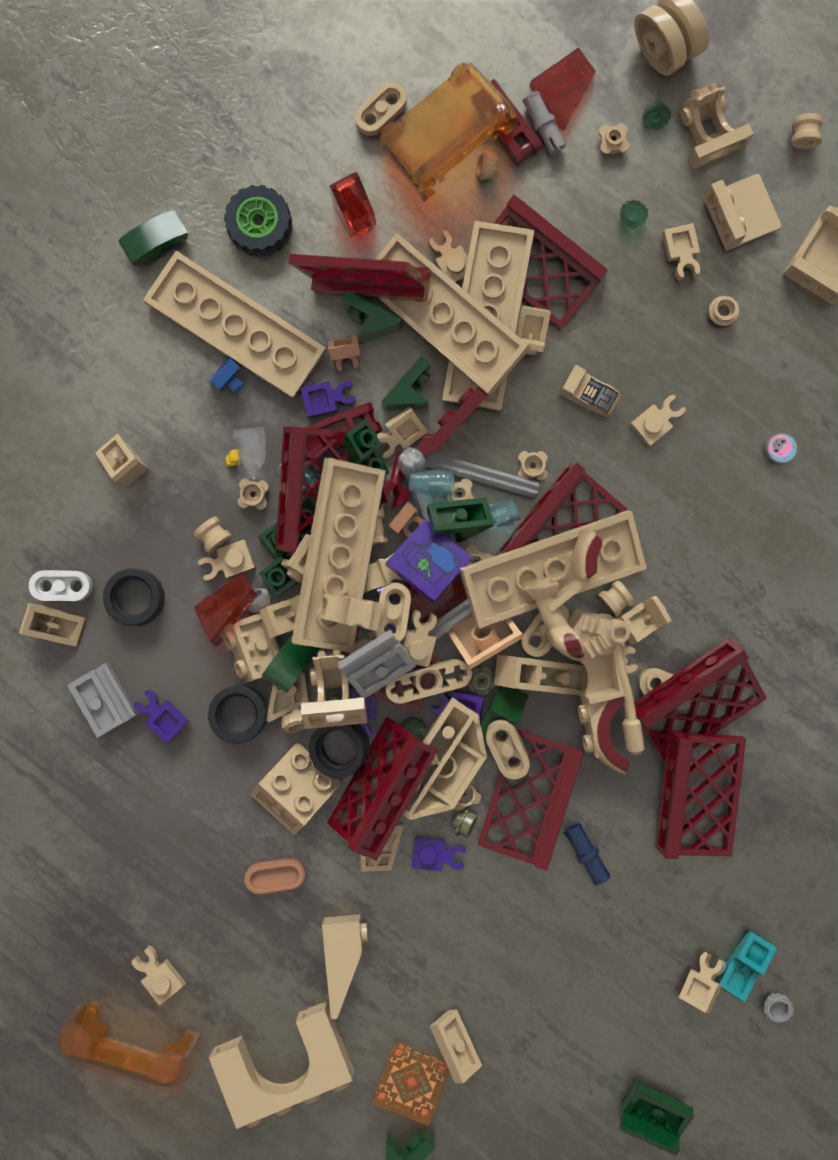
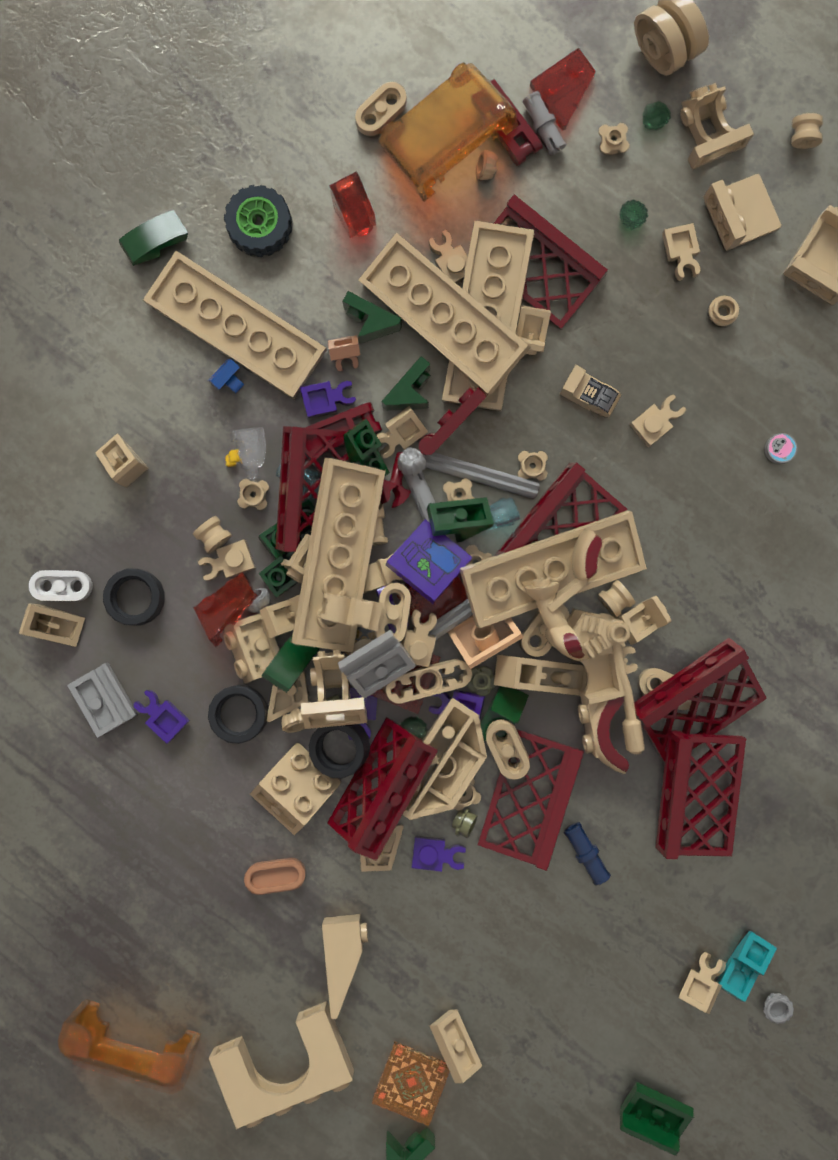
tan plate [132,945,186,1006] -> none
dark red fence [288,254,431,301] -> none
nougat tile [388,502,423,538] -> none
clear light blue cone [409,468,454,498] -> none

